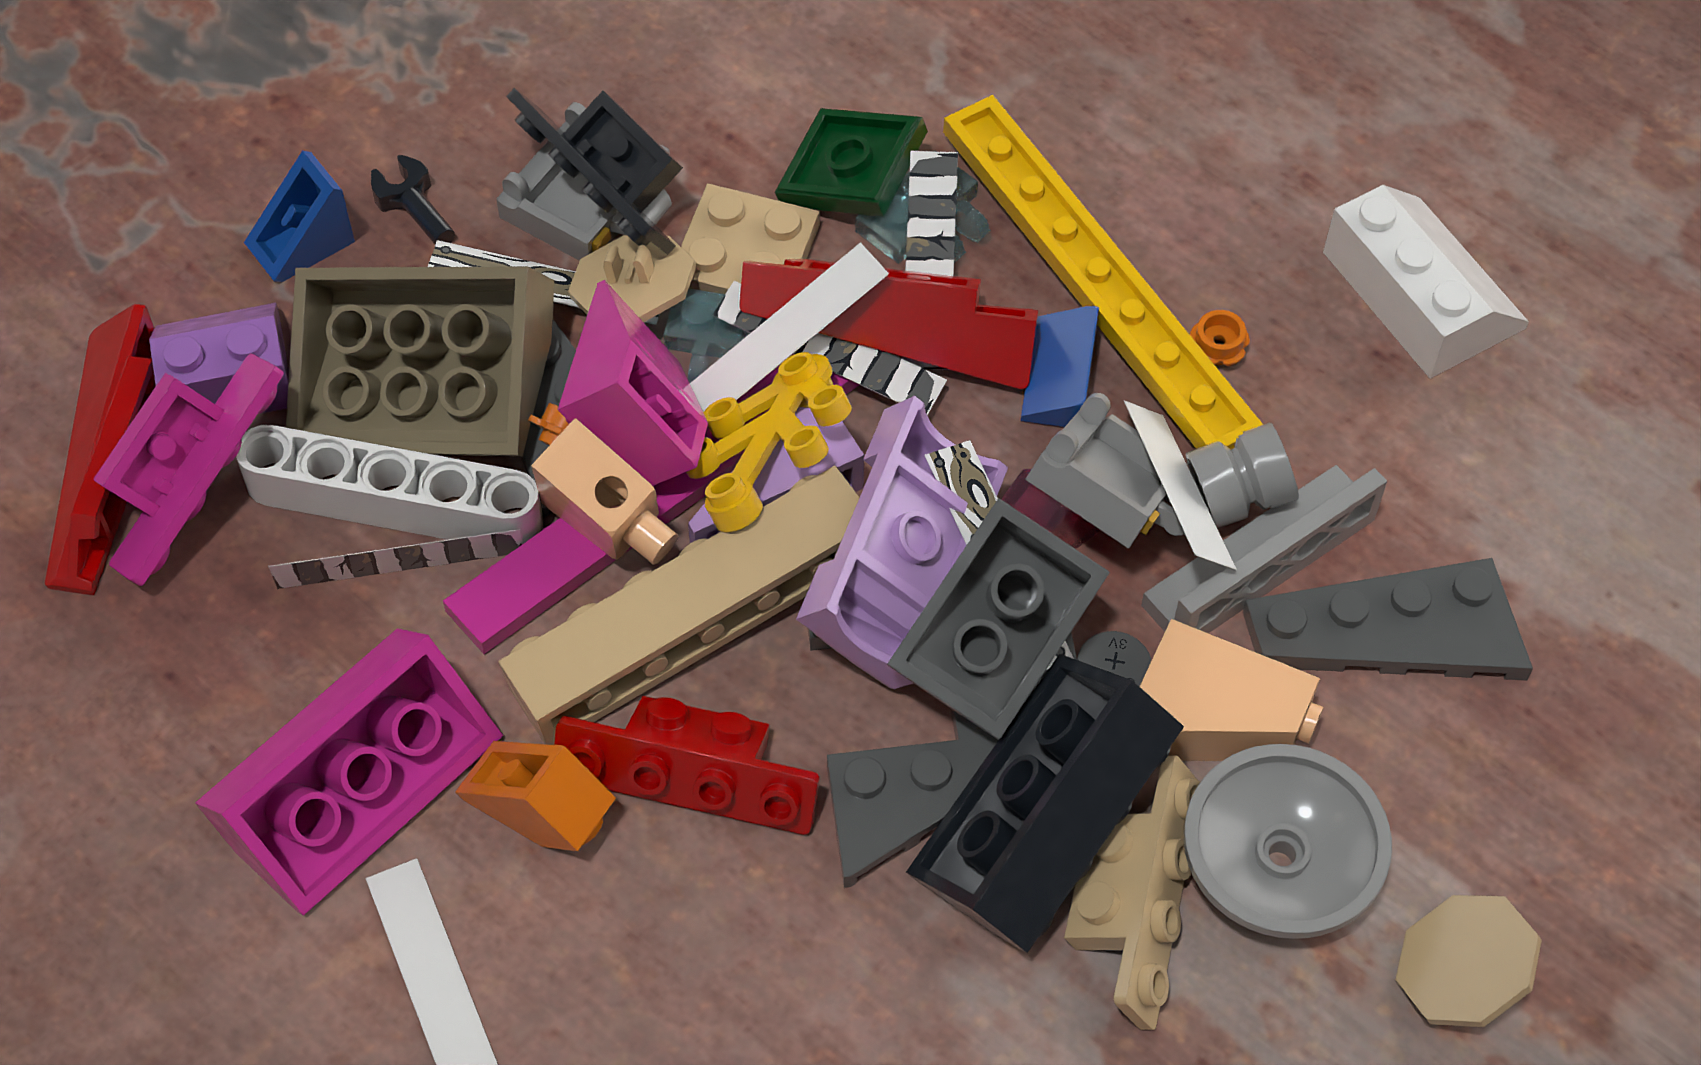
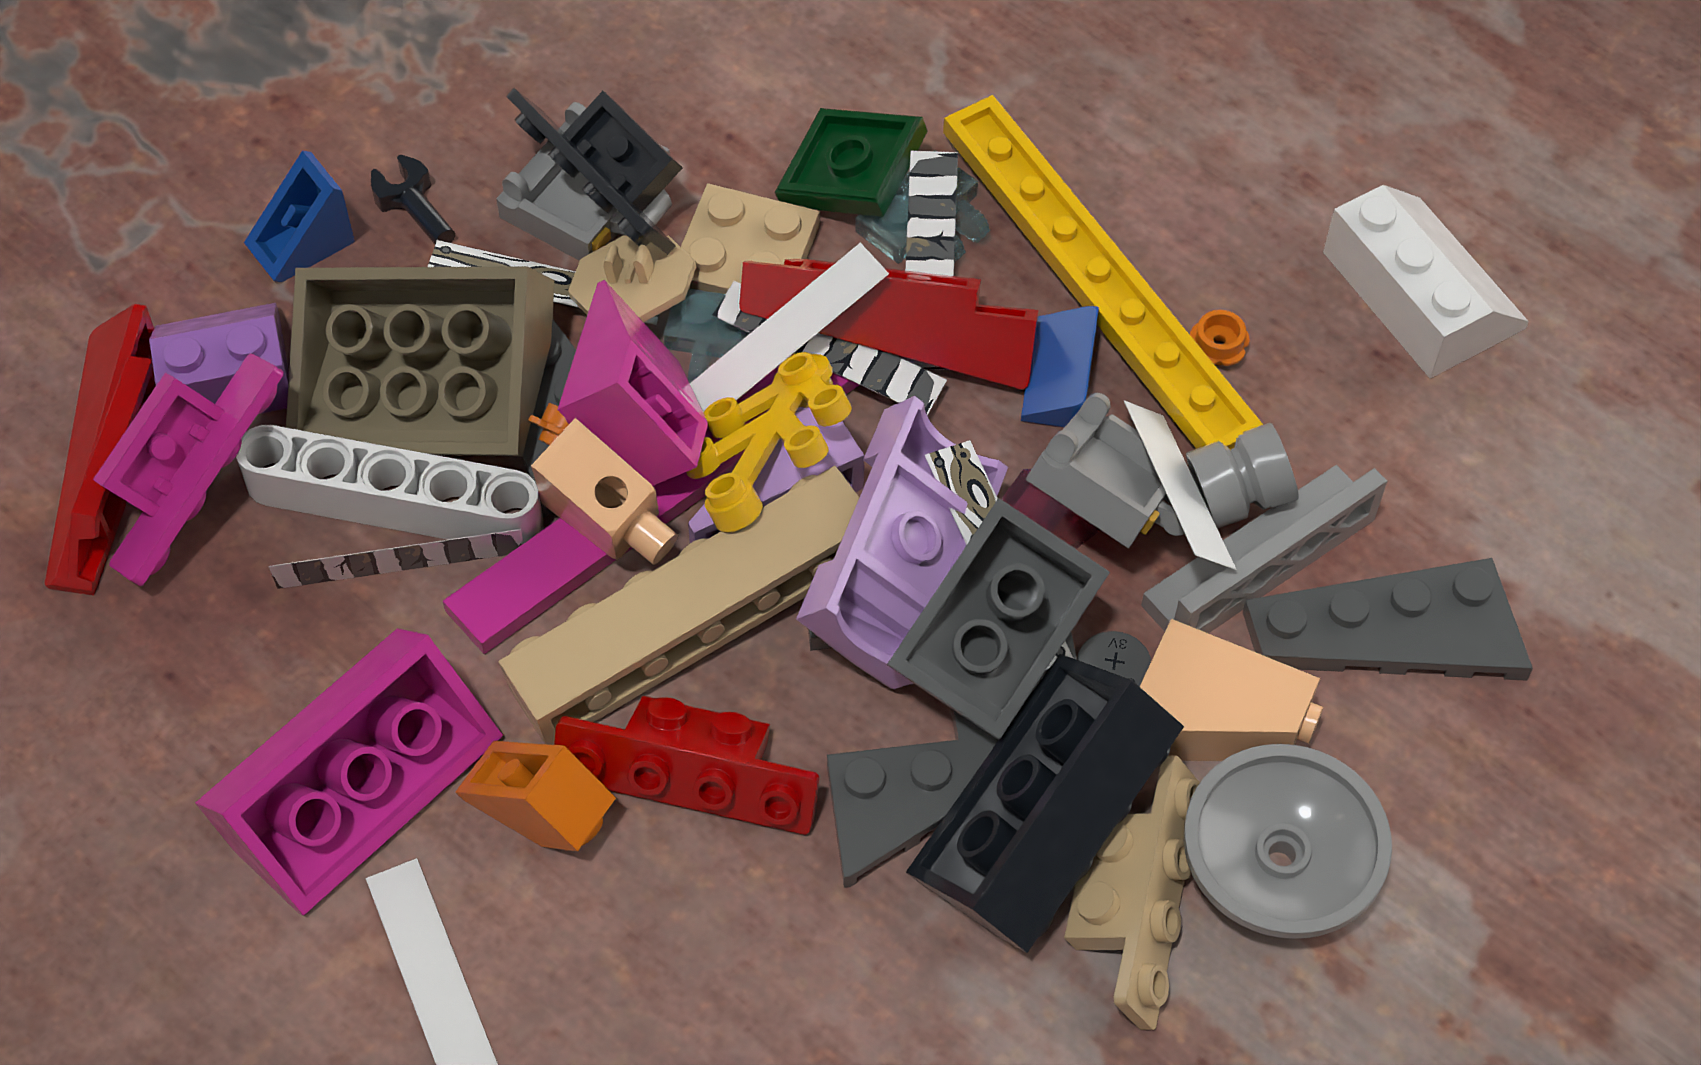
tan piece [1395,895,1542,1027] -> none

